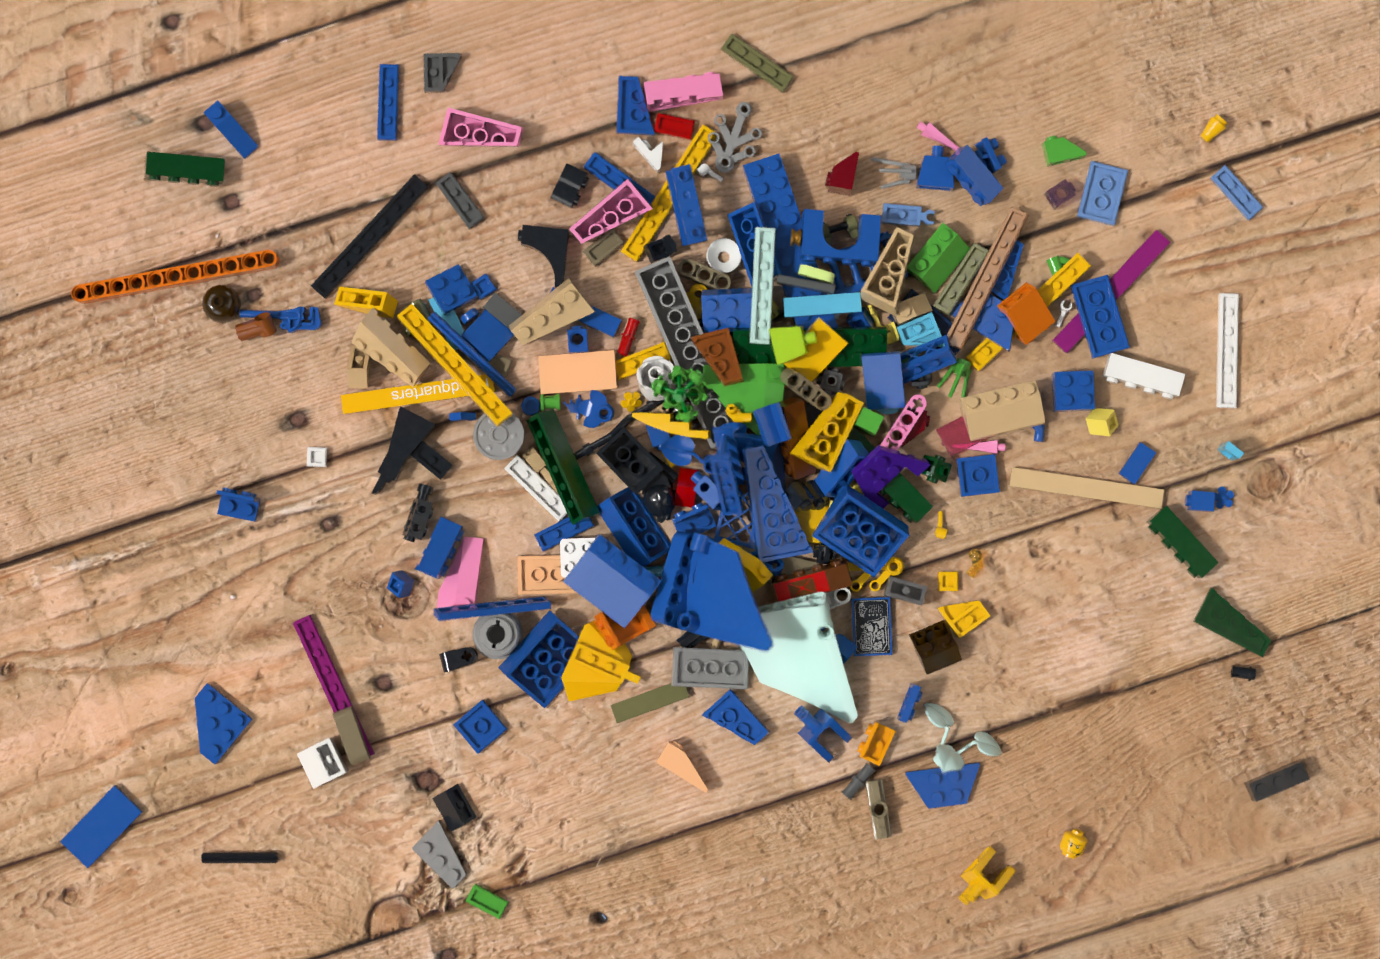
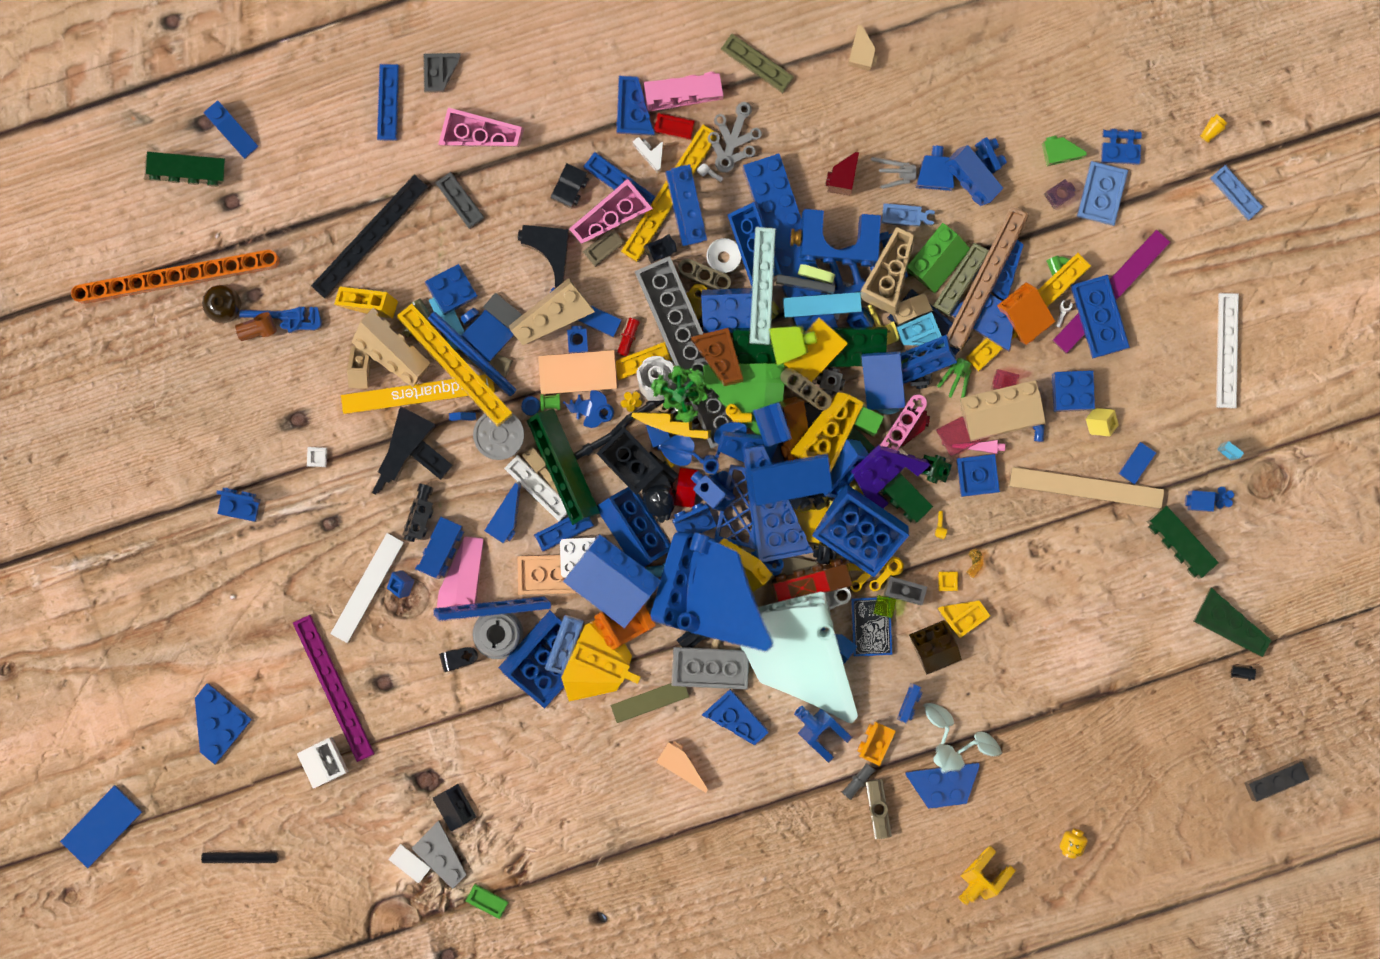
dark tan beam [333,706,370,765] -> none
blue tile [453,700,507,754] -> none
blue tile [470,274,497,300] -> none
blue fence [710,426,745,516] -> none
olive piece [823,214,858,246] -> none
bright pink piece [917,121,960,151] -> none
white brick [1102,353,1185,400] -> none
none -> white tile [330,533,404,643]
none -> white tile [388,844,431,883]
none -> blue slope [484,482,521,543]
none -> medium blue tile [545,615,584,674]
none -> blue tile [751,454,832,506]
none -> tan slope [848,25,878,71]
none -> clear neon green tile [873,595,896,618]
none -> clear pink panel [991,369,1019,390]
none -> blue plate [1101,128,1142,165]

